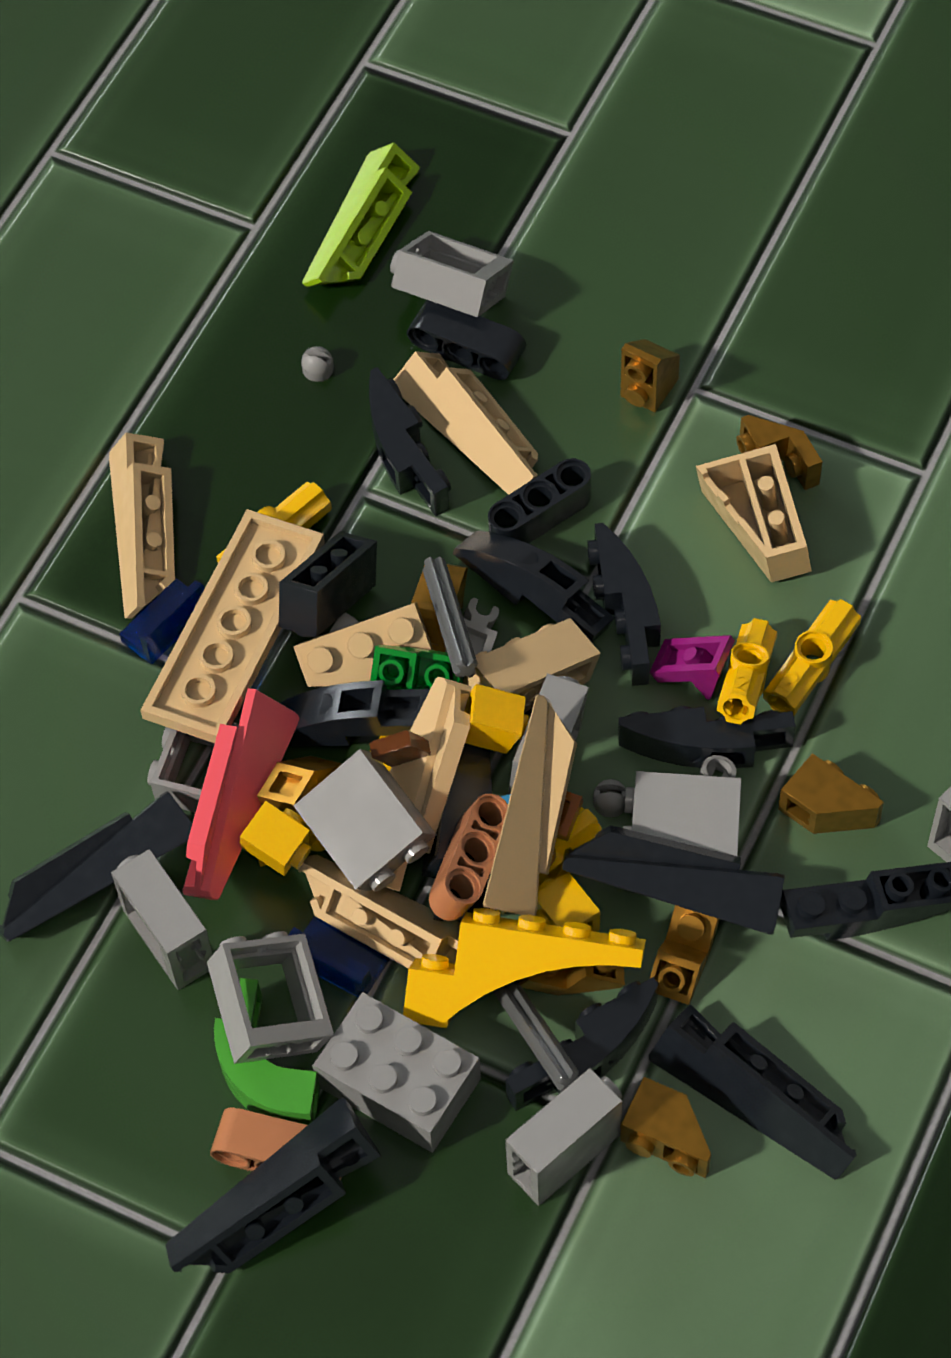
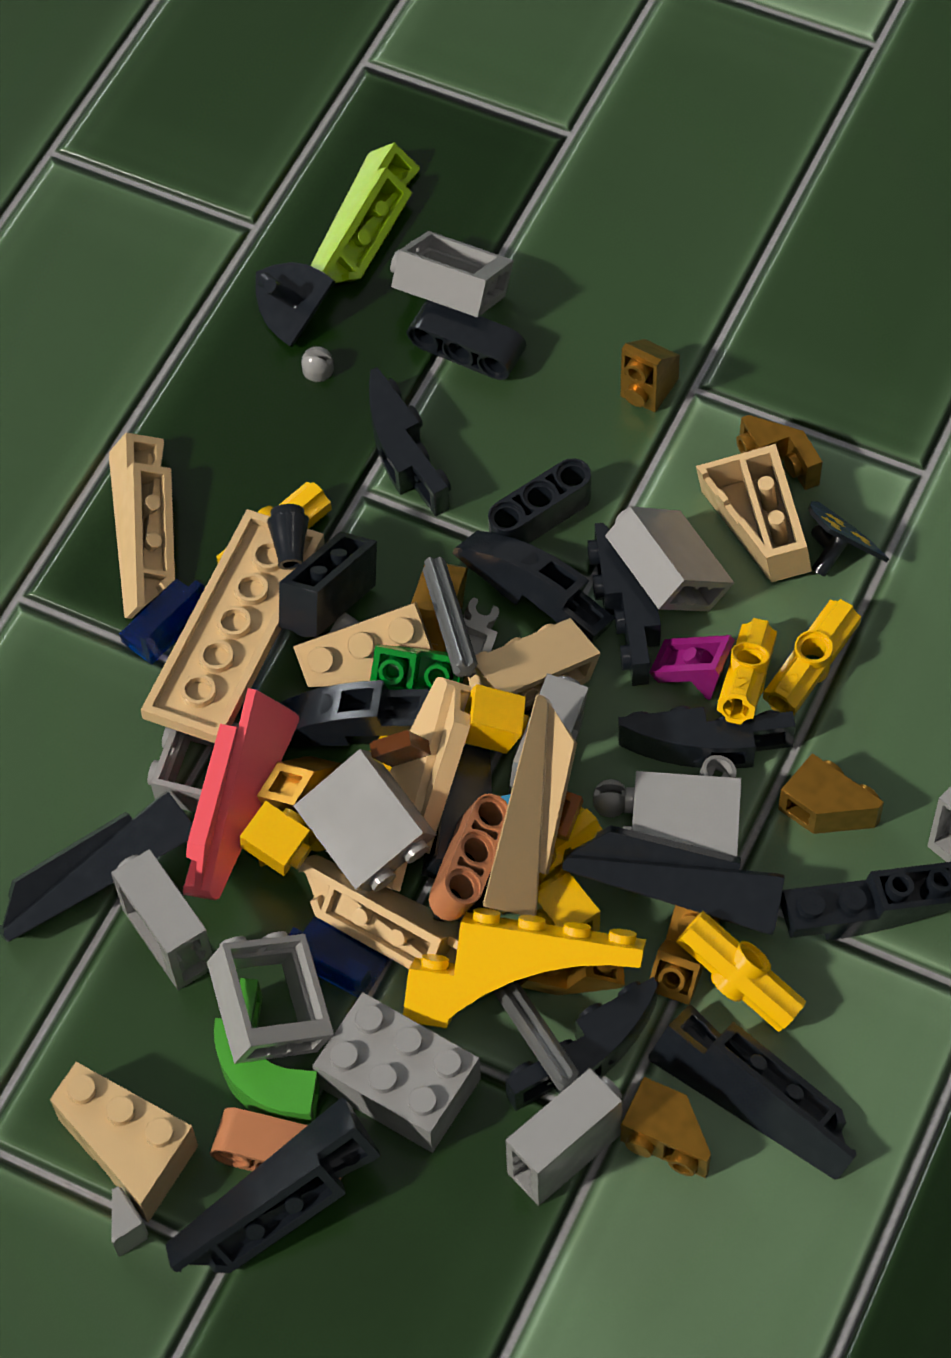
tan wedge [393,351,538,495] -> none
none -> tan wedge [50,1062,198,1222]
none -> light grey slope [112,1186,149,1256]
none -> black shield [256,262,336,347]
none -> black cone [267,504,309,570]
none -> light grey brick [605,506,734,612]
none -> yellow piece [676,911,806,1032]
none -> shield [808,501,889,577]

